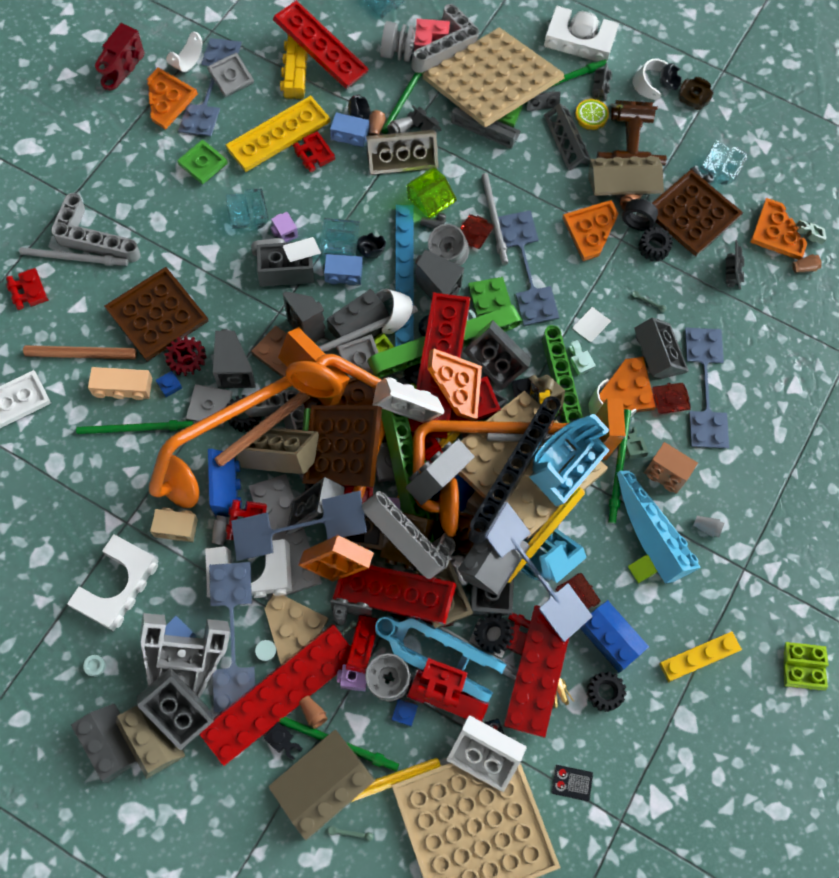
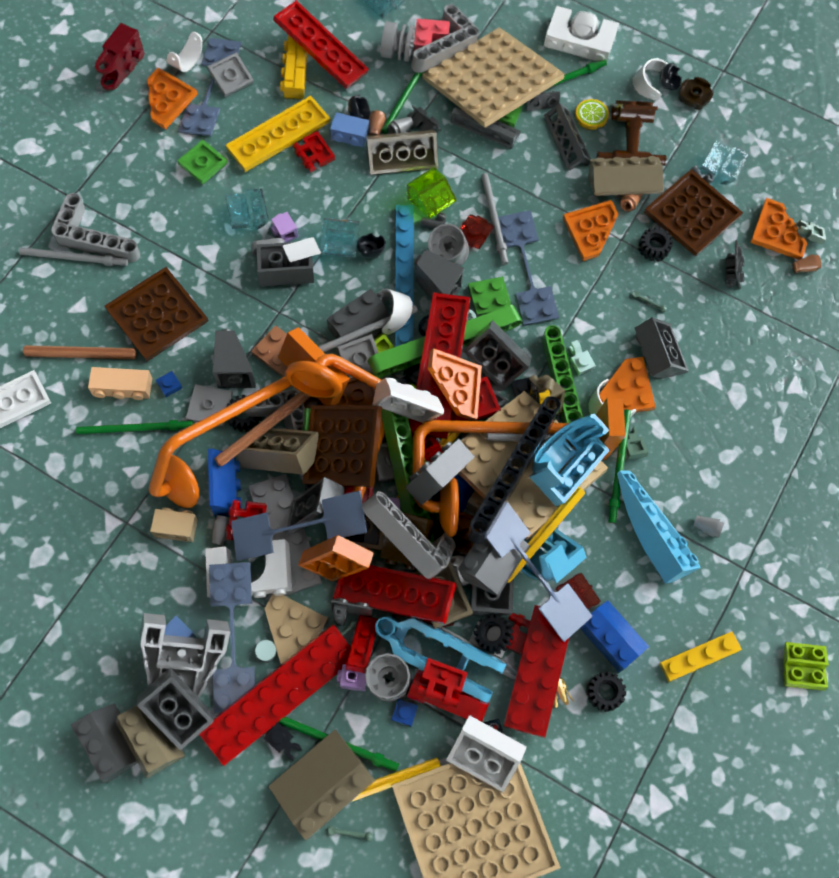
red plate [6,268,49,310] -> none
white arch [67,534,158,632] -> none
light aqua tile [83,655,106,677] -> none
dark red gear [164,336,207,376] -> none
dark grey slope [282,291,326,343] -> none
nougat cone [299,696,328,729] -> none
medium blue brick [324,254,363,286] -> none
black sticker [552,765,593,801] -> none
white sticker [573,307,611,342] -> none
dark grey hinge [592,63,612,101] -> none
black tyre [622,199,658,231] -> none
lime slope [628,555,658,584] -> none
nougat brick [644,442,698,494] -> none
clear red piece [652,382,691,414] -> none
sand blue hinge [685,327,729,449] -> none

